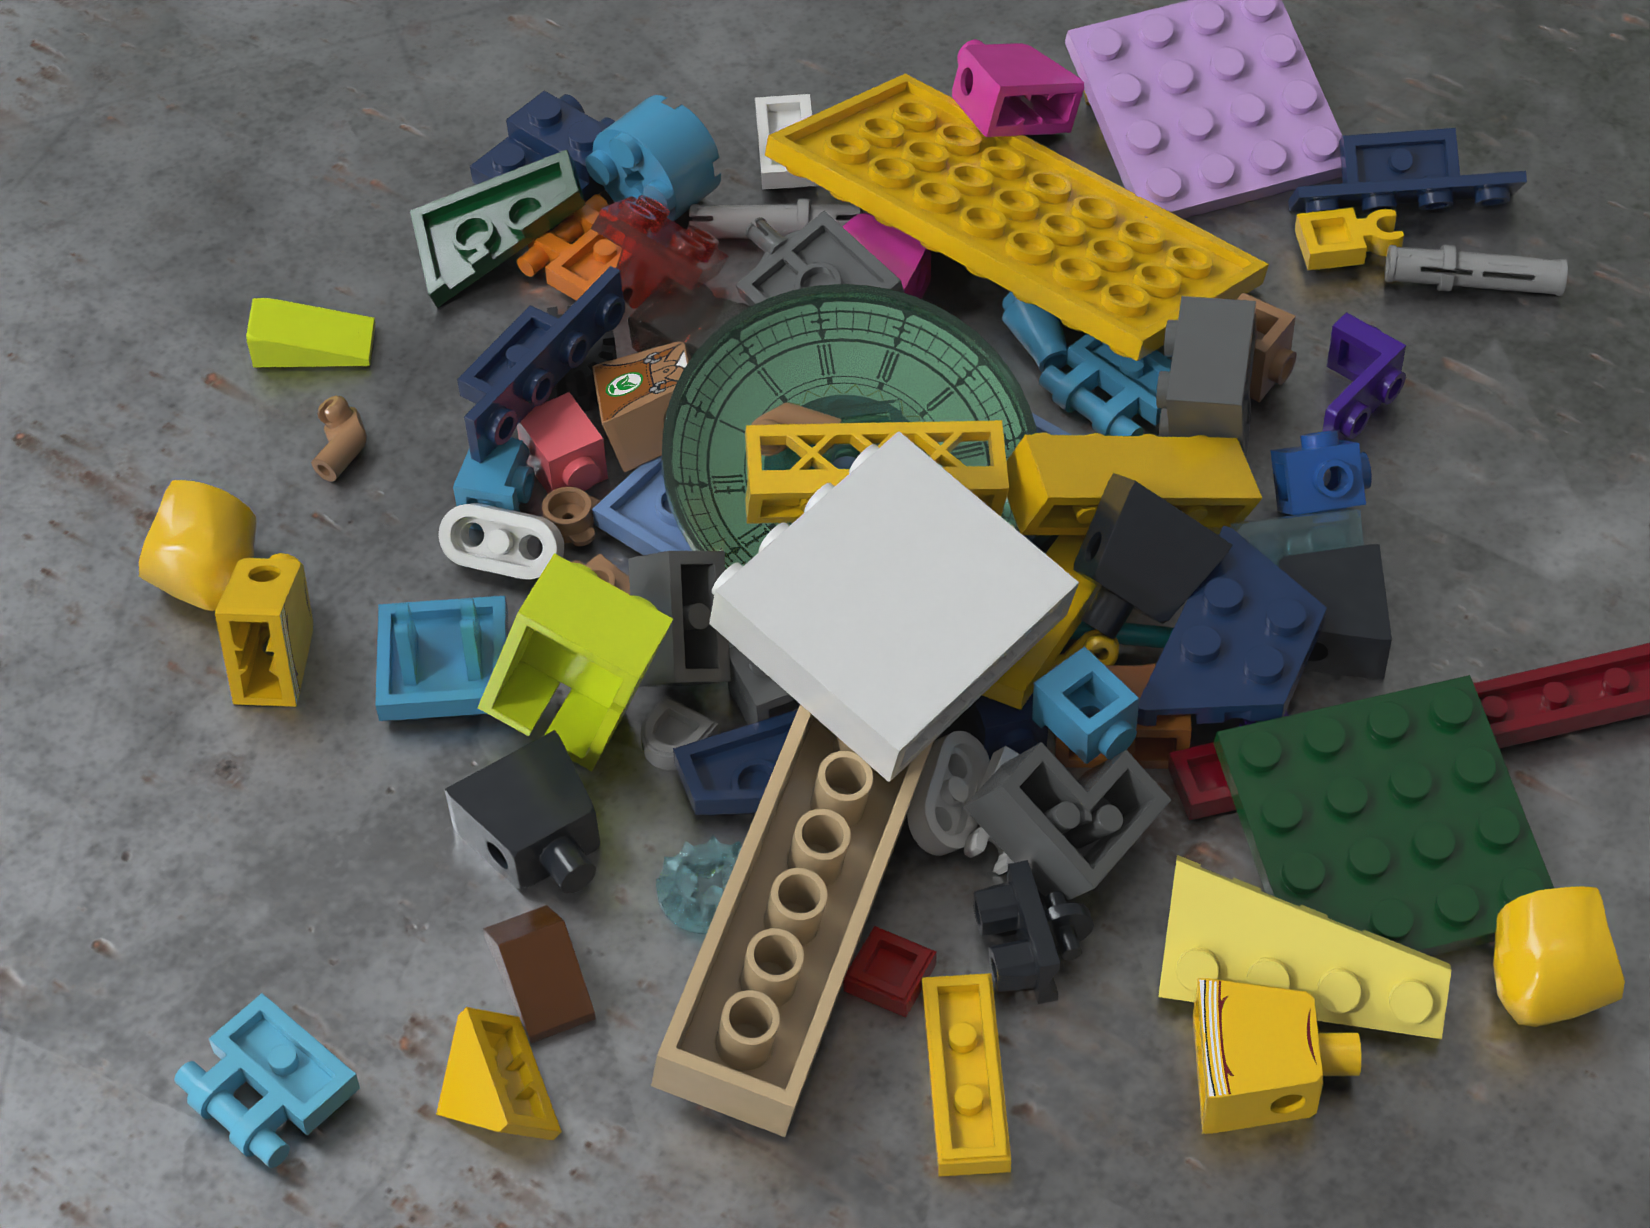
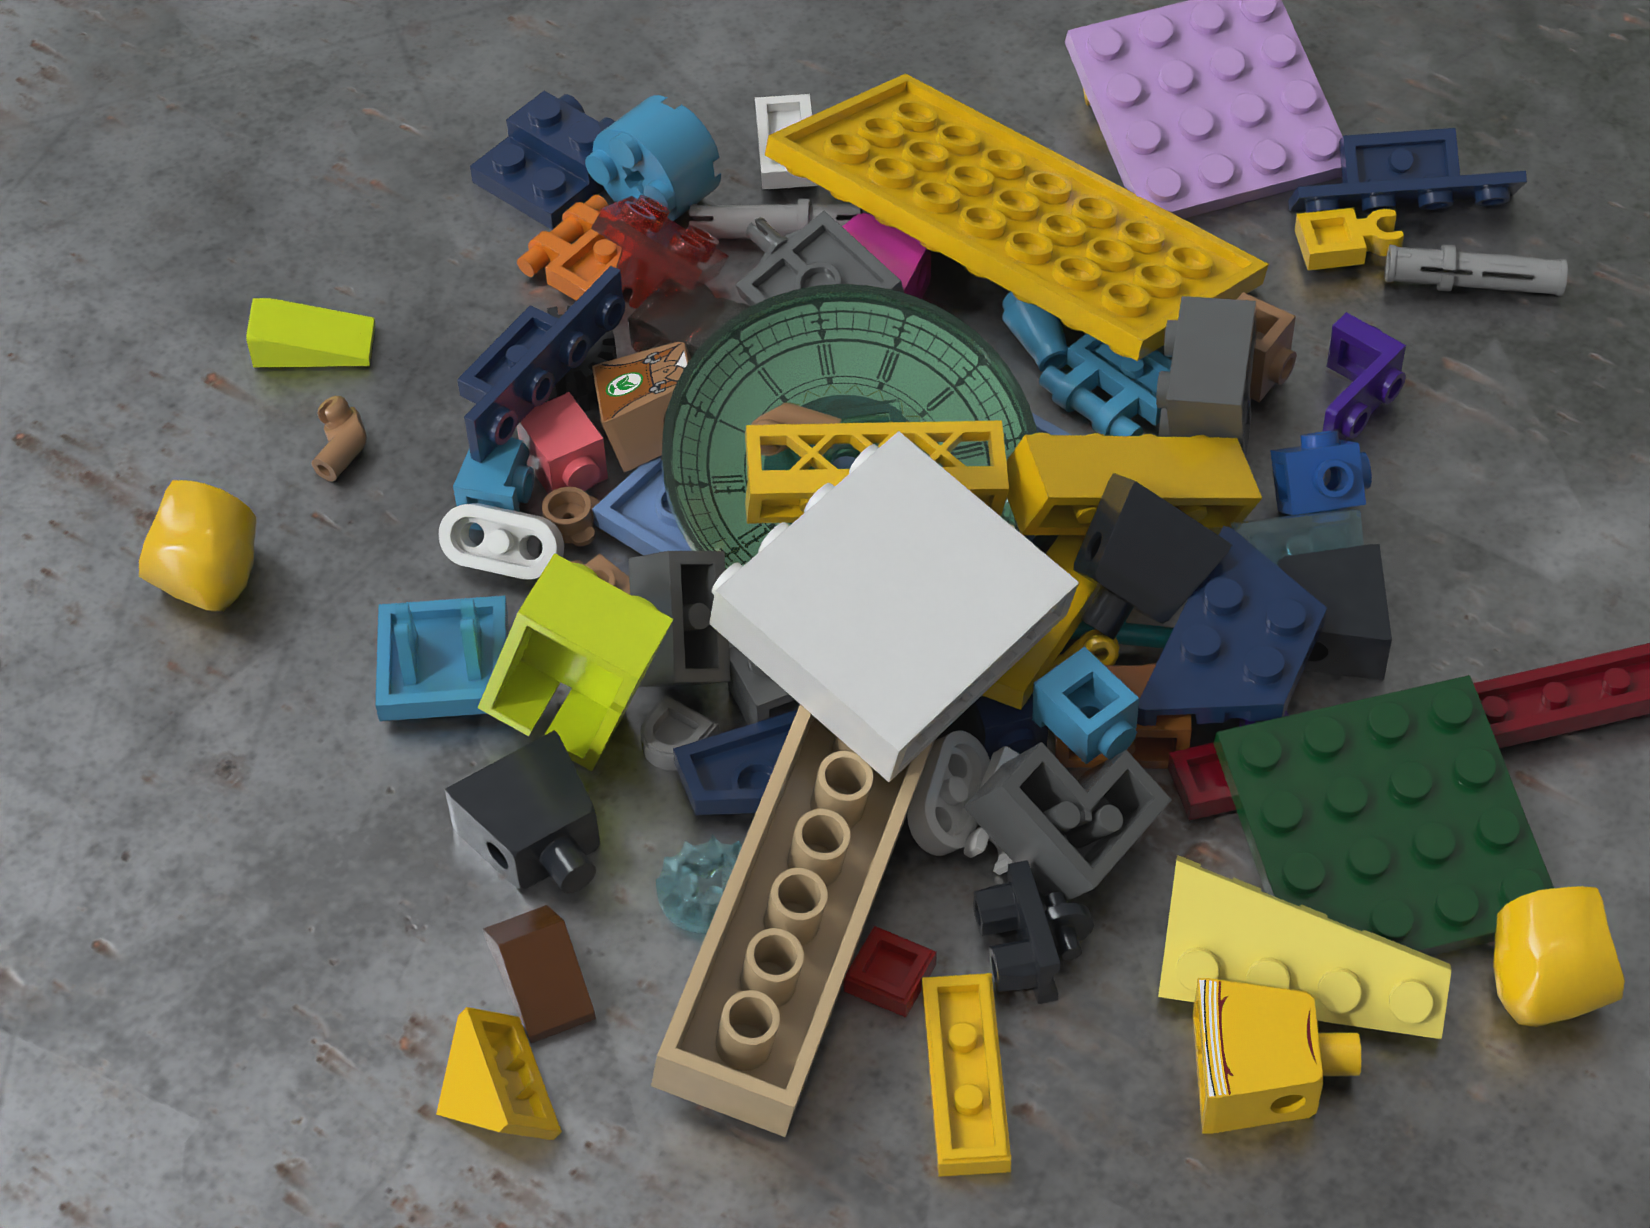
medium azure plate [174,993,360,1168] -> none
yellow torso [215,553,313,707] -> none
wing [410,150,586,308] -> none
dark pink torso [952,39,1084,137] -> none

